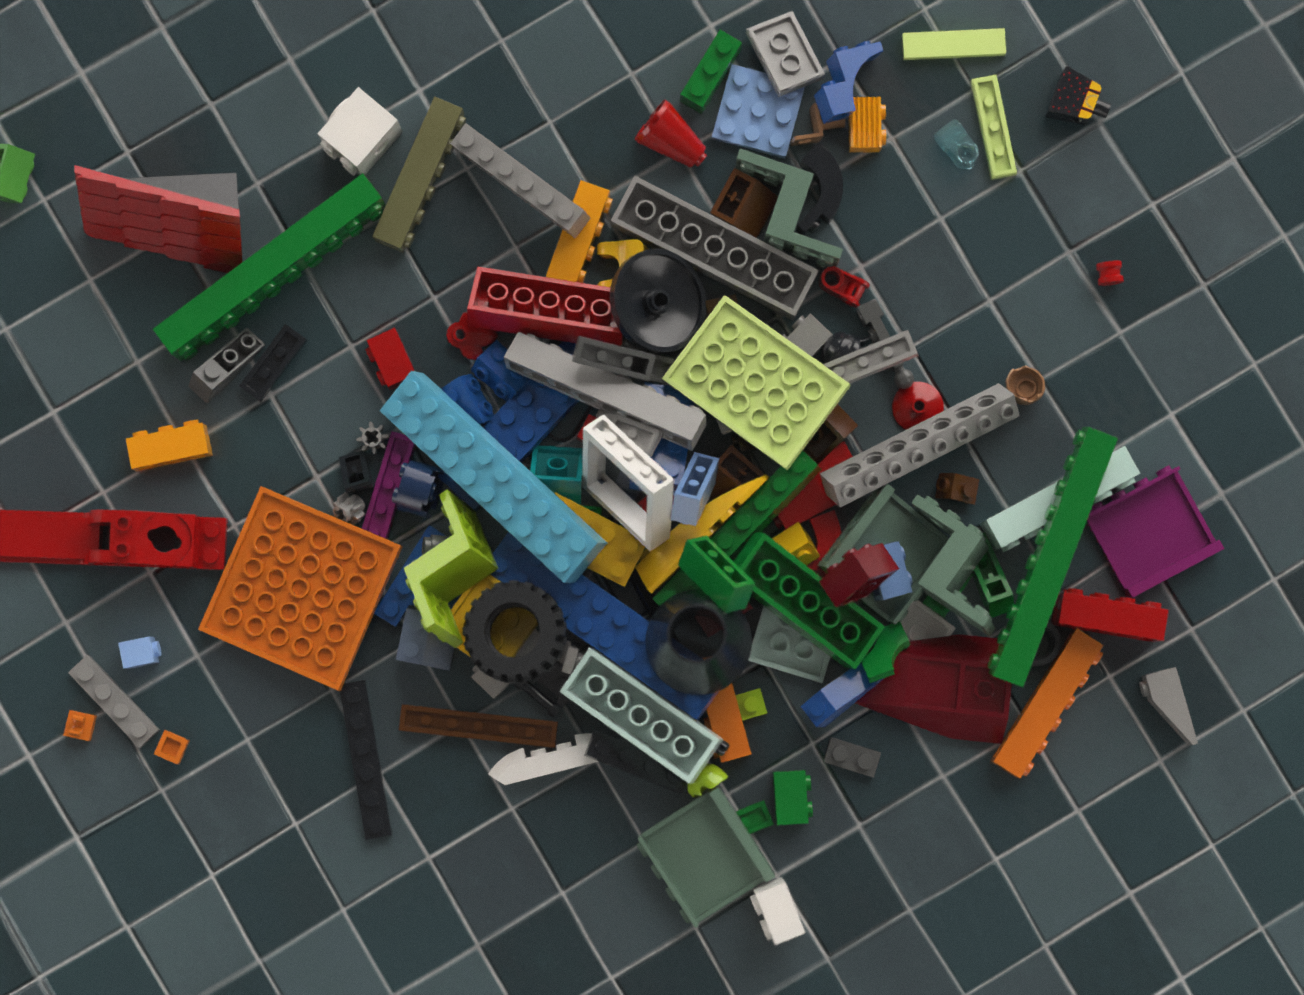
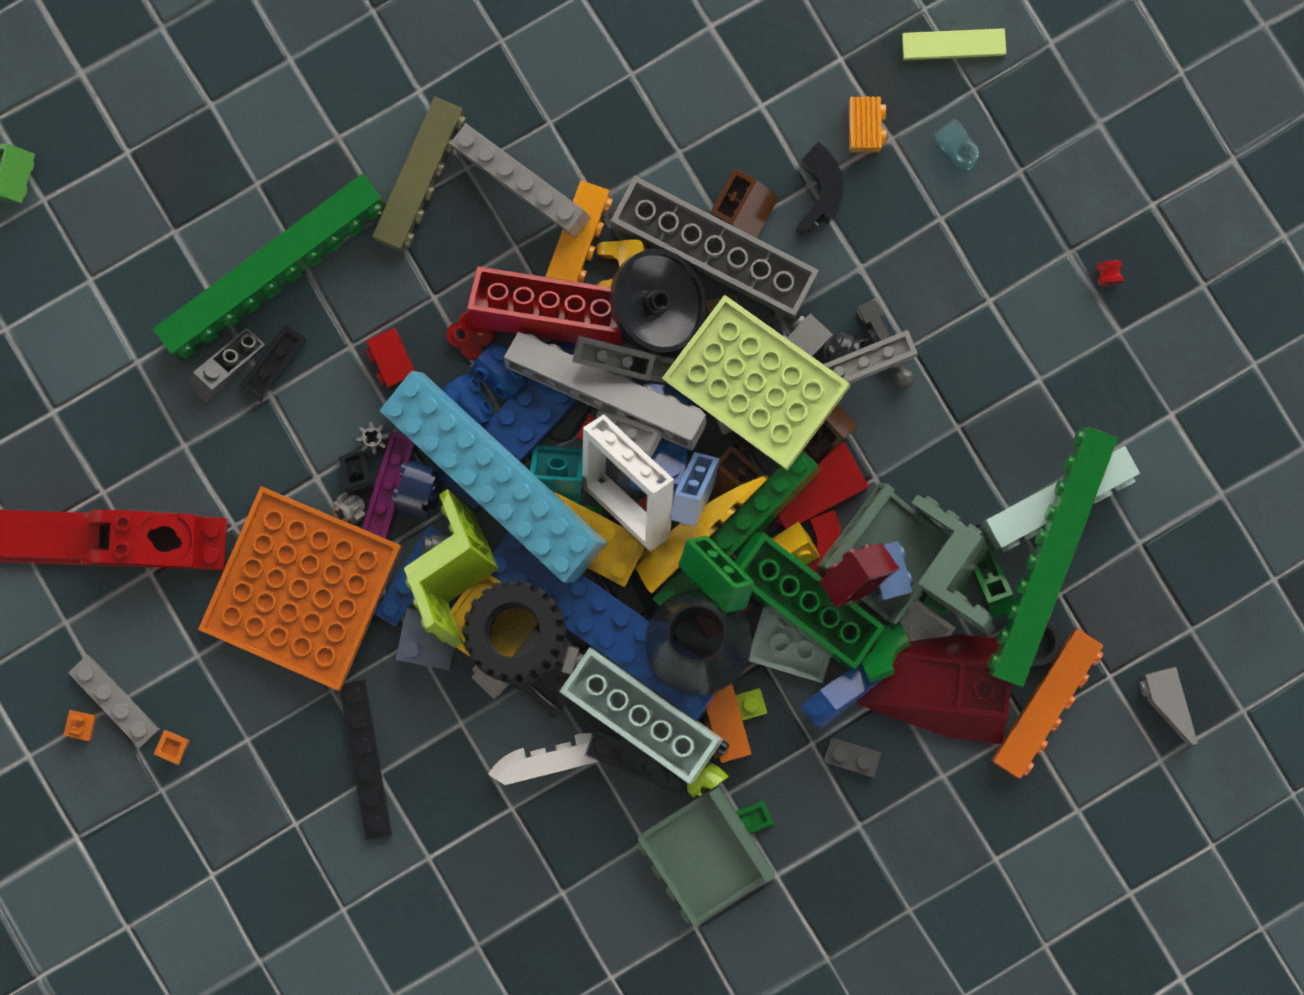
red piece [74,165,243,273] -> none
light blue brick [118,636,161,669] -> none
light orange brick [126,420,213,471] -> none
white brick [318,87,403,176] -> none
reddish brown plate [399,704,558,748] -> none
red cone [634,99,707,168] -> none
green brick [680,30,742,114] -> none
light blue plate [711,64,805,159] -> none
sand green bracket [735,149,843,269] -> none
light grey tile [746,11,825,97] -> none
white brick [750,877,805,945] -> none
green brick [773,770,813,825] -> none
medium nougat bracket [790,103,845,146] -> none
arch [814,41,884,124] -> none
red piece [818,266,870,308] -> none
light grey brick [820,383,1020,507] -> none
red dish [892,382,944,430] -> none
reddish brown bracket [935,473,979,505] -> none
yellowish green tile [970,75,1017,180] -> none
medium nougat hair [1005,365,1045,405] -> none
black torso [1045,66,1111,125] -> none
red brick [1051,588,1169,642] -> none
magenta panel [1086,465,1224,598] -> none

